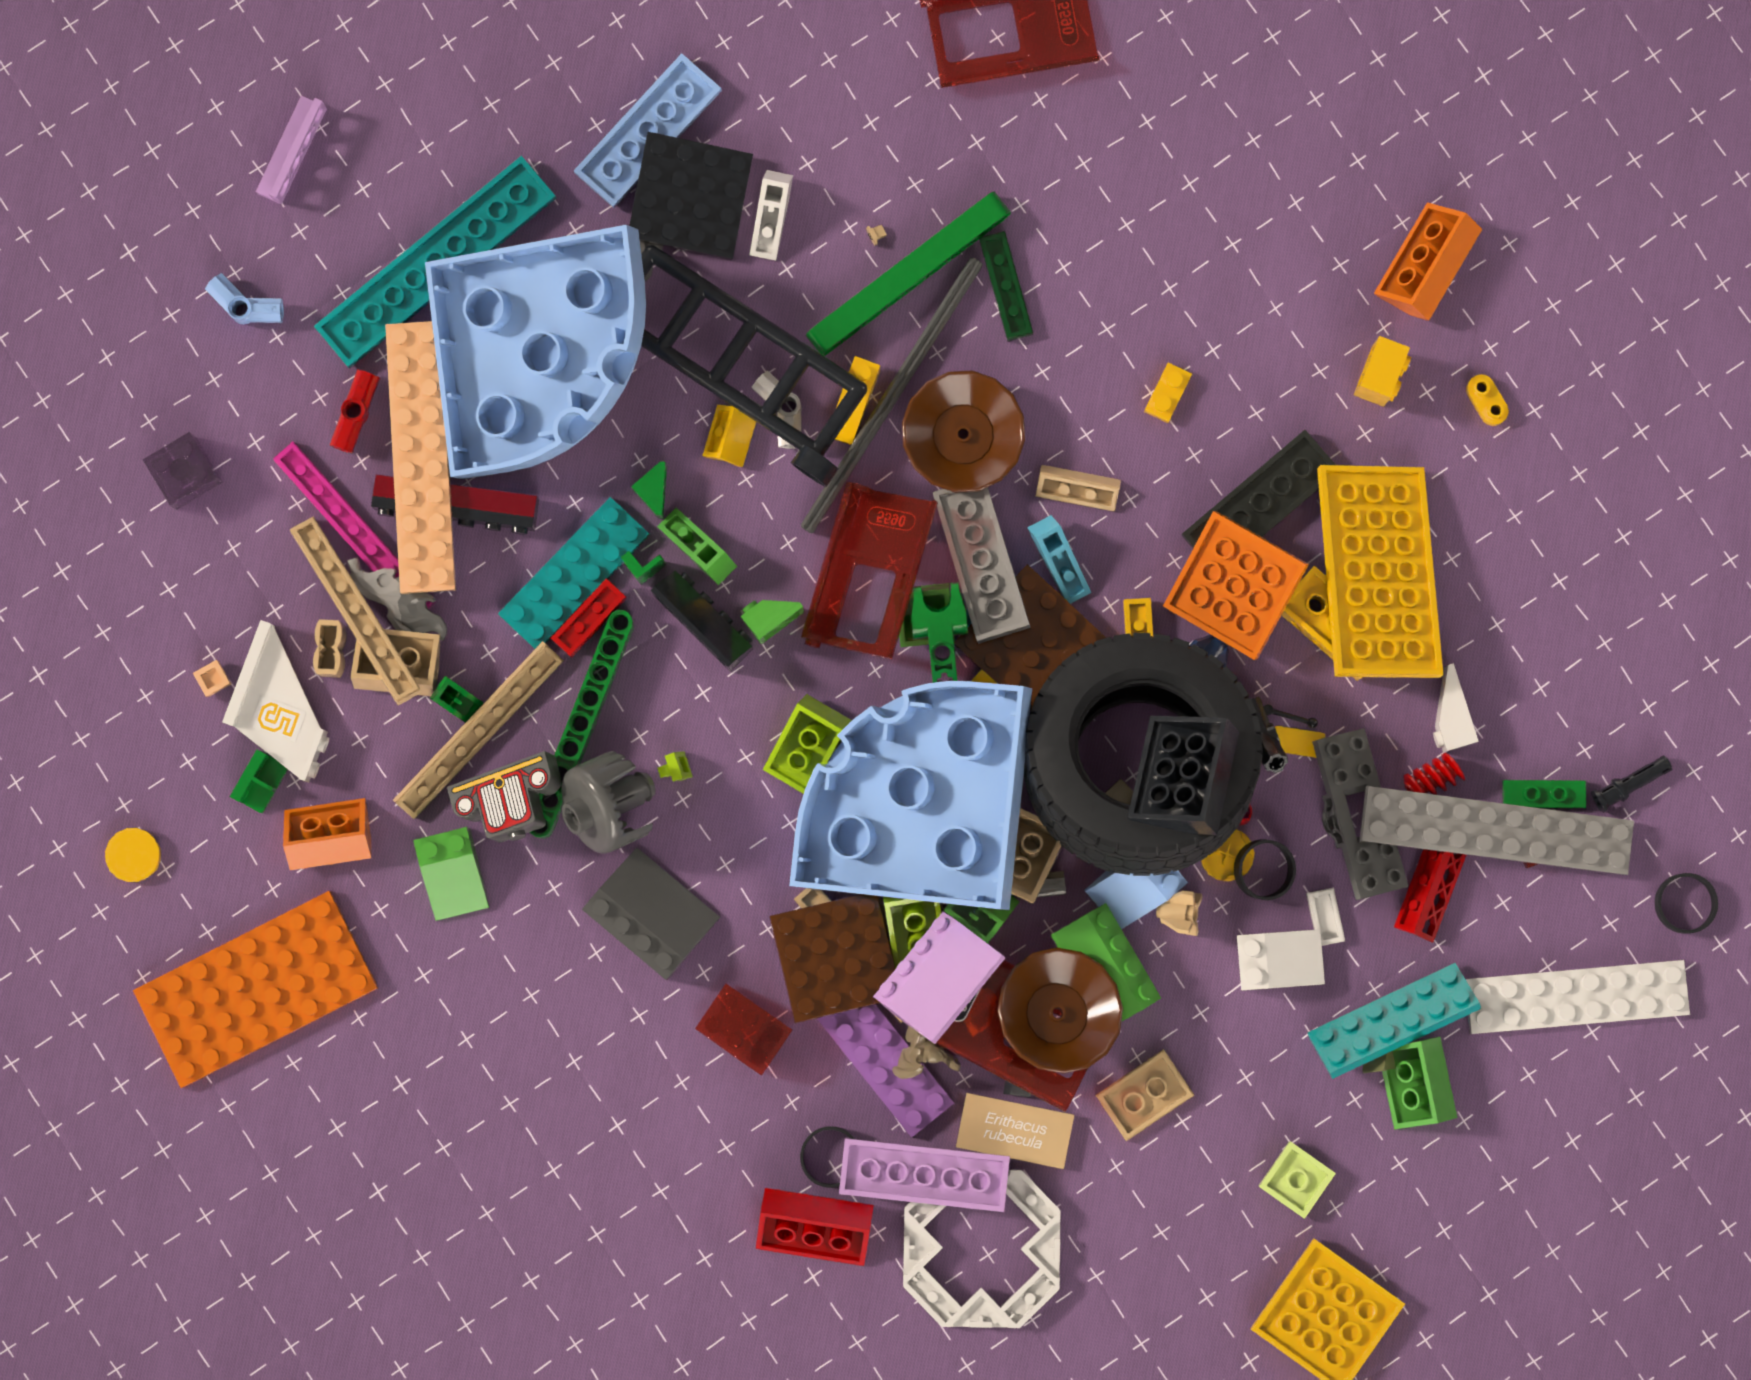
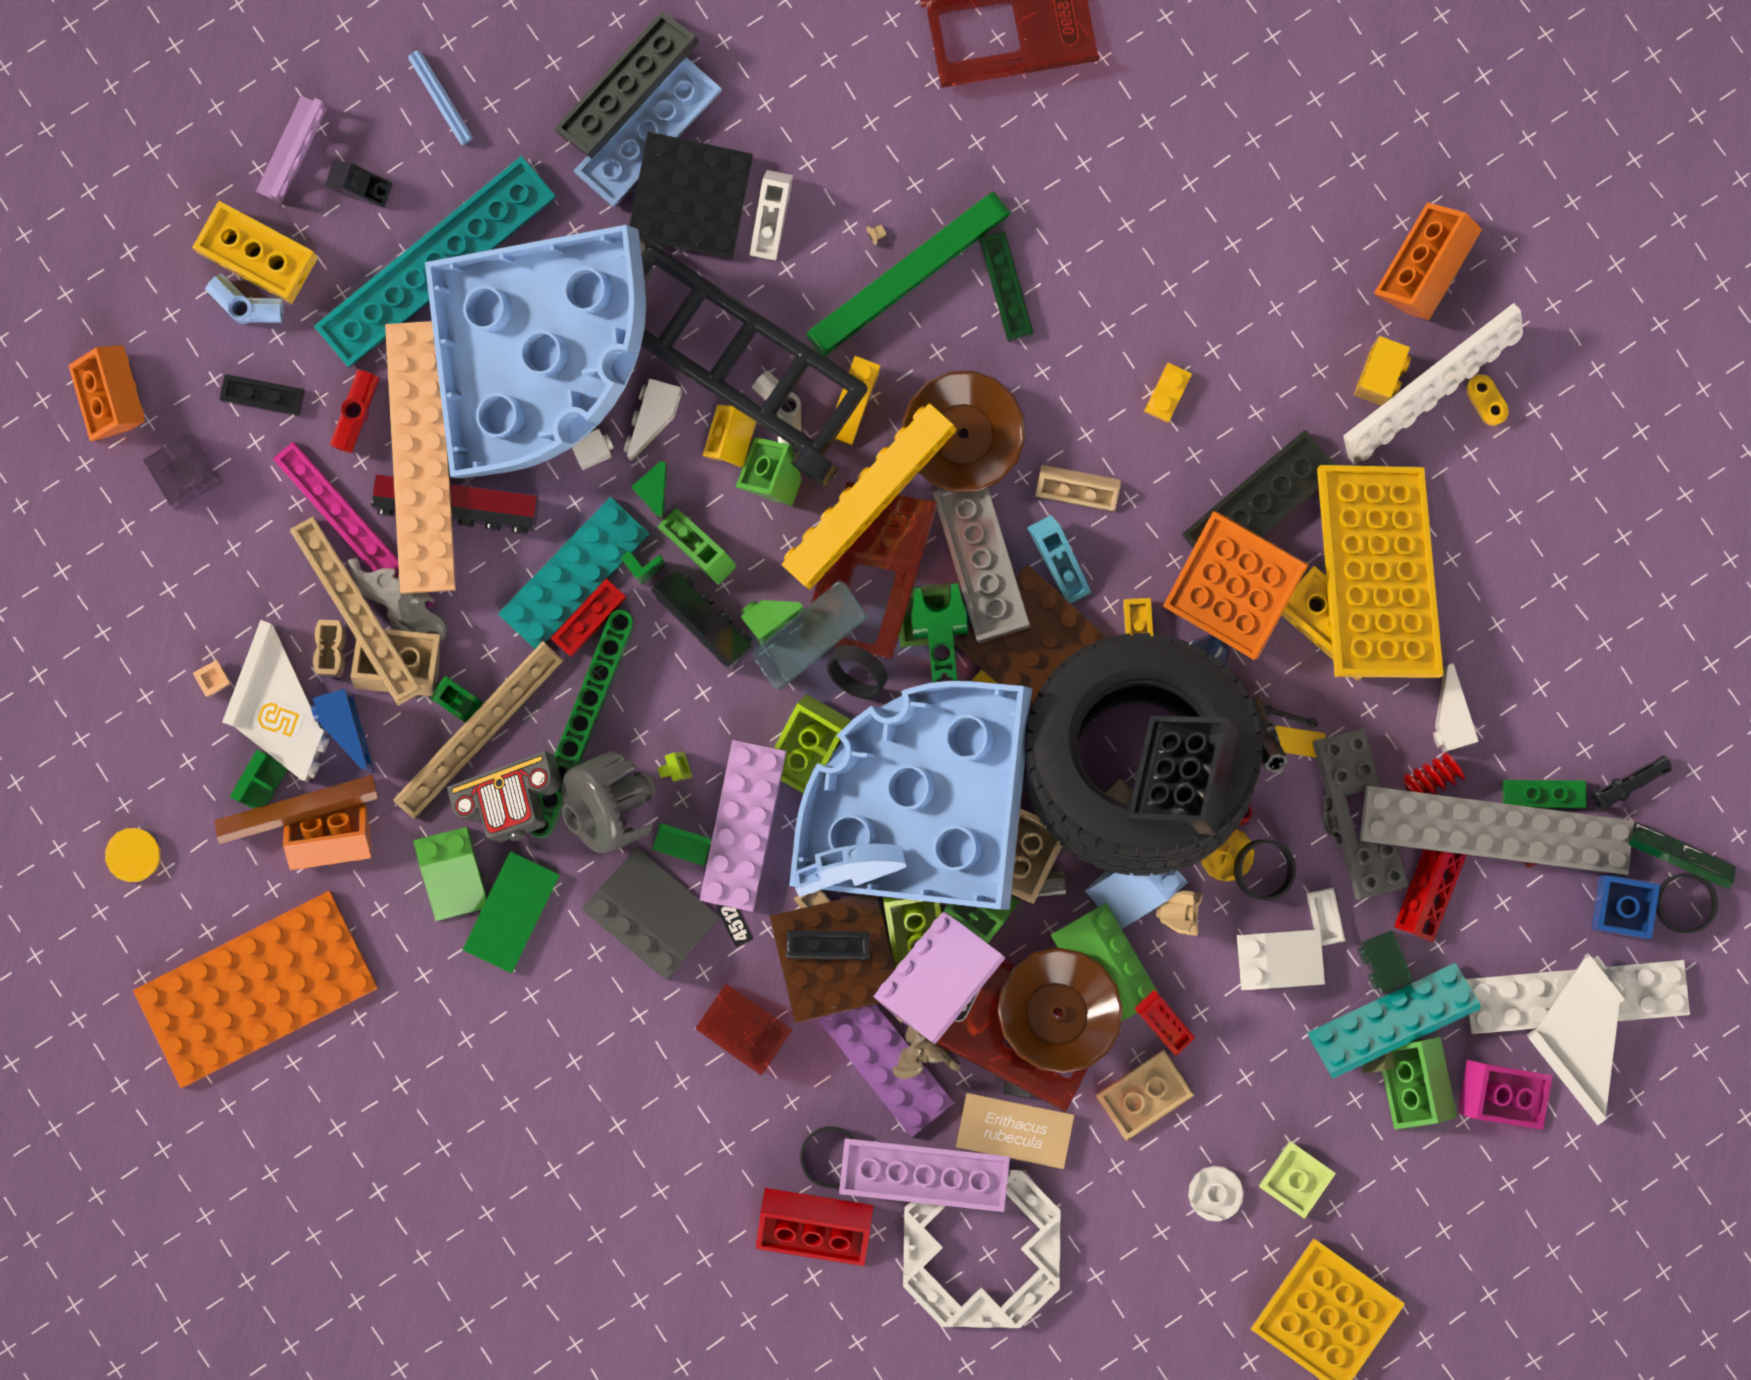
dark grey axle [801,257,982,533] -> none
none -> orange slope [68,345,145,441]
none -> yellow brick [192,201,318,304]
none -> dark orange tile [214,775,378,844]
none -> black tile [219,374,305,417]
none -> blue slope [311,689,375,773]
none -> black slope [325,161,393,208]
none -> light blue axle [408,50,473,145]
none -> green tile [462,851,560,974]
none -> pearl dark grey plate [554,11,700,159]
none -> white brick [572,429,614,470]
none -> white slope [624,379,682,461]
none -> green panel [652,823,712,866]
none -> lavender plate [700,740,787,912]
none -> sticker [715,904,753,947]
none -> bright green slope [736,437,802,506]
none -> clear light blue piece [753,581,866,690]
none -> yellow brick [781,403,957,590]
none -> black tile [786,931,869,960]
none -> light blue slope [793,844,907,897]
none -> black tyre [827,645,888,699]
none -> red plate [1134,990,1196,1056]
none -> white tile [1188,1166,1244,1222]
none -> white plate [1343,303,1523,465]
none -> clear green brick [1357,930,1414,993]
none -> dark pink slope [1457,1060,1553,1129]
none -> white piece [1527,953,1625,1125]
none -> blue brick [1591,875,1660,939]
none -> dark green tile [1628,822,1736,889]

